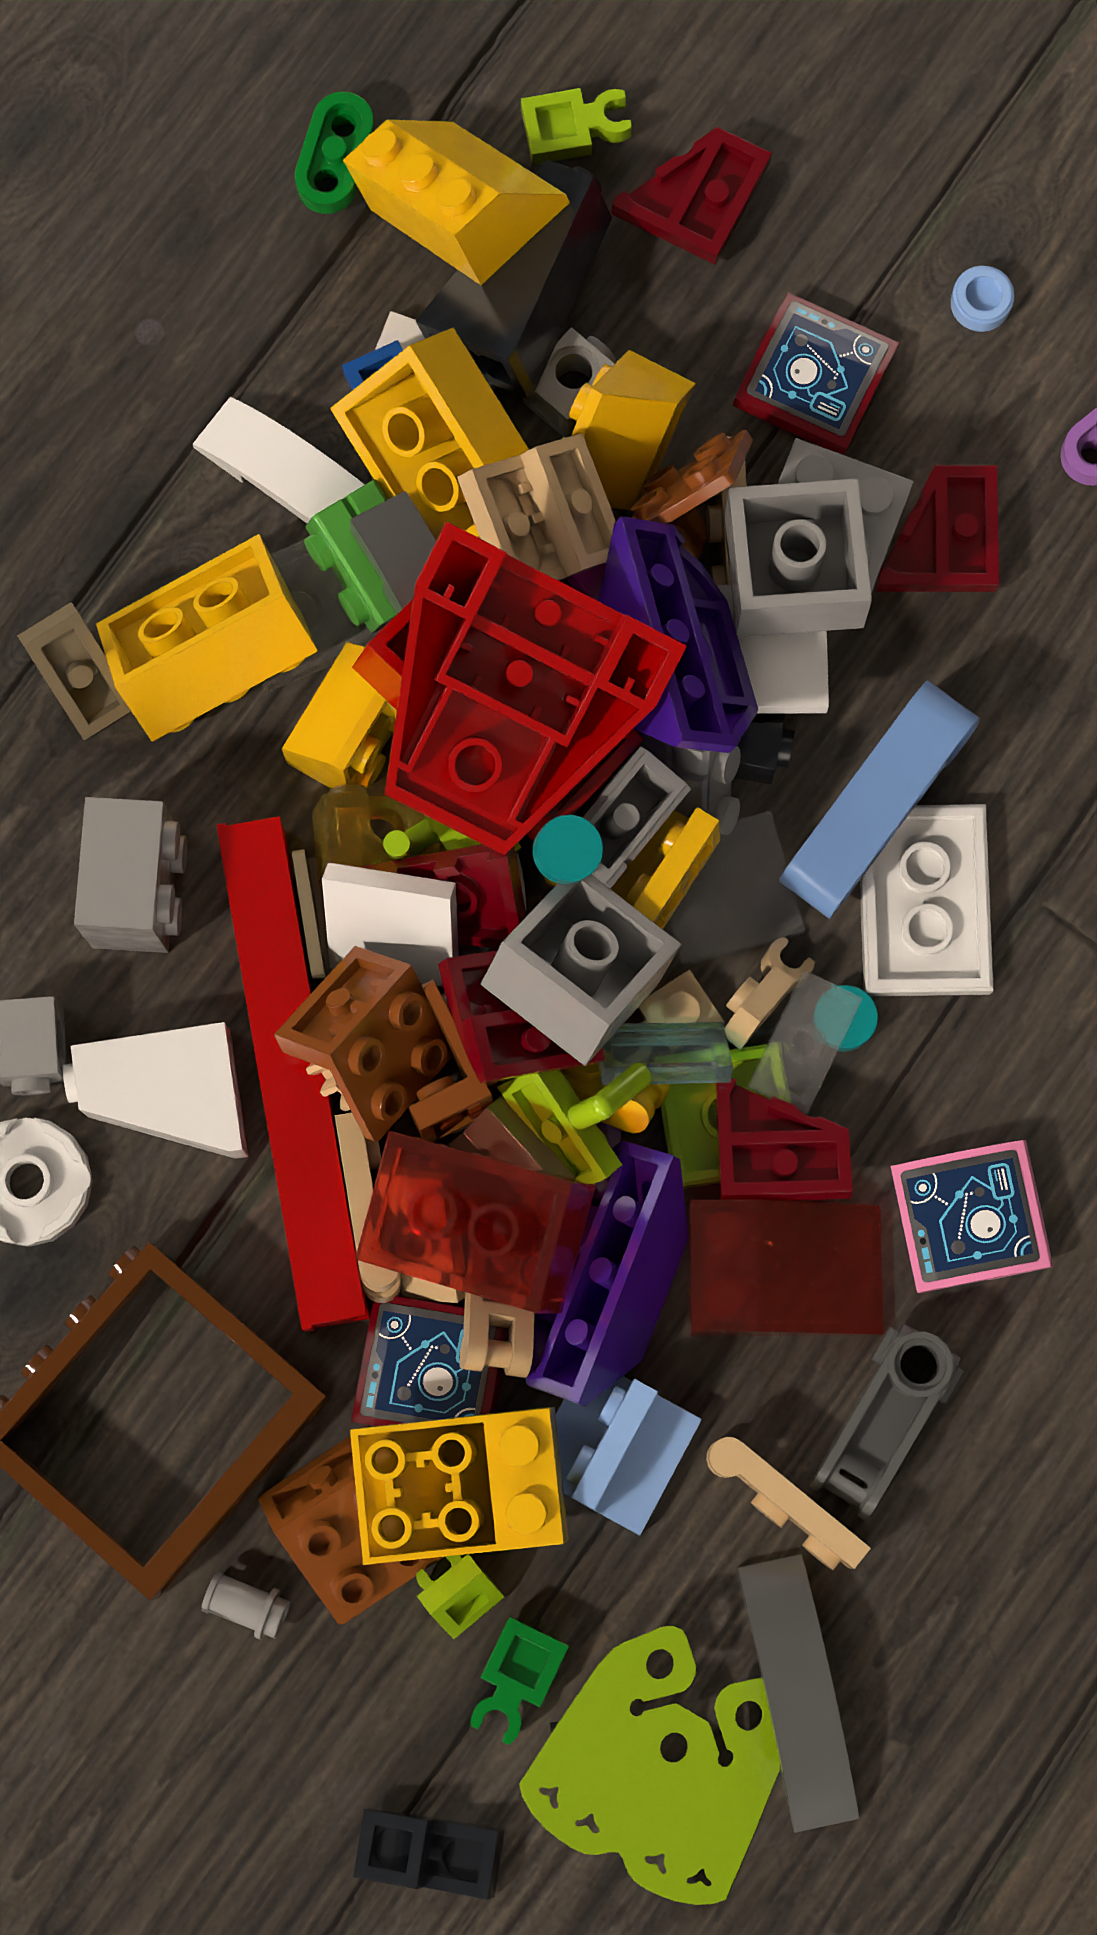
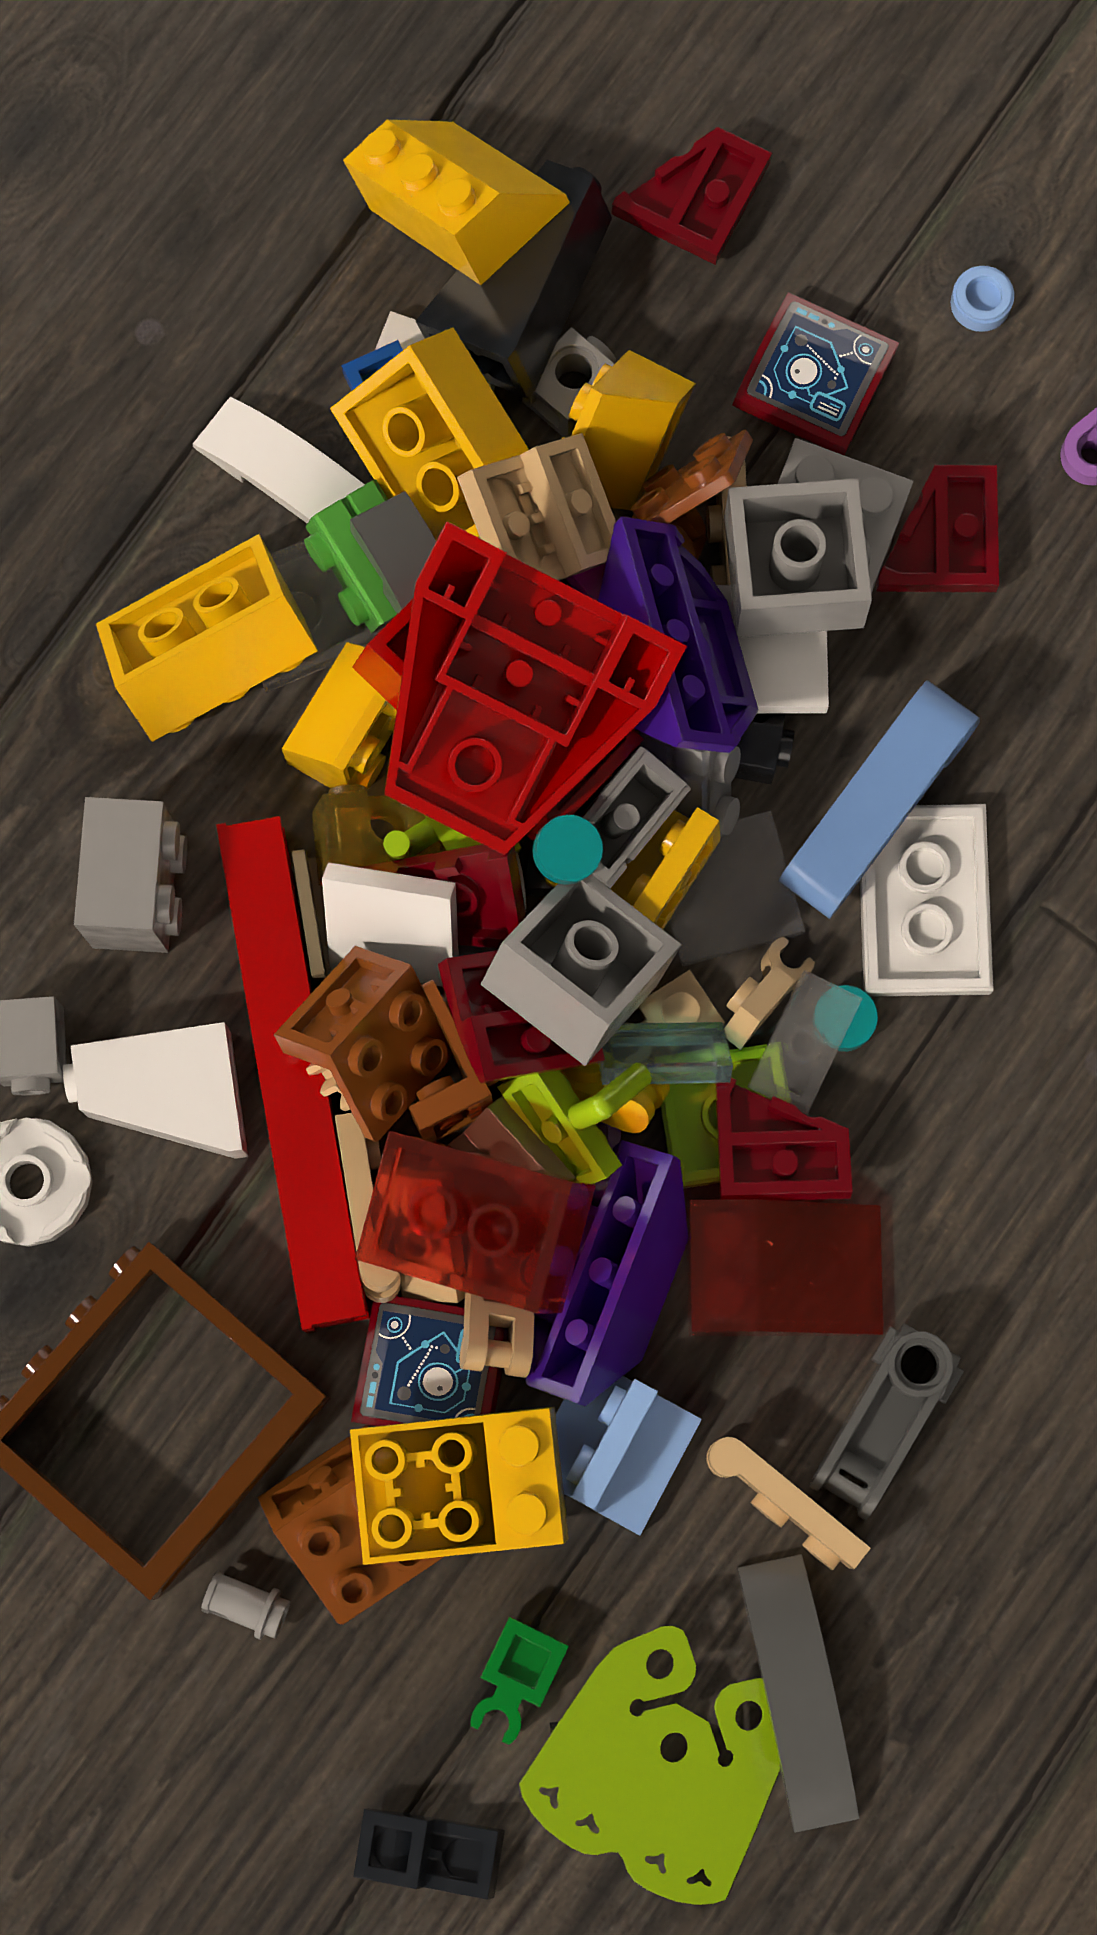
dark tan slope [17,602,131,740] -> none
green plate [295,92,374,214] -> none
lime tile [416,1554,504,1639] -> none
lime plate [521,88,632,165] -> none
slope [891,1140,1054,1293] -> none

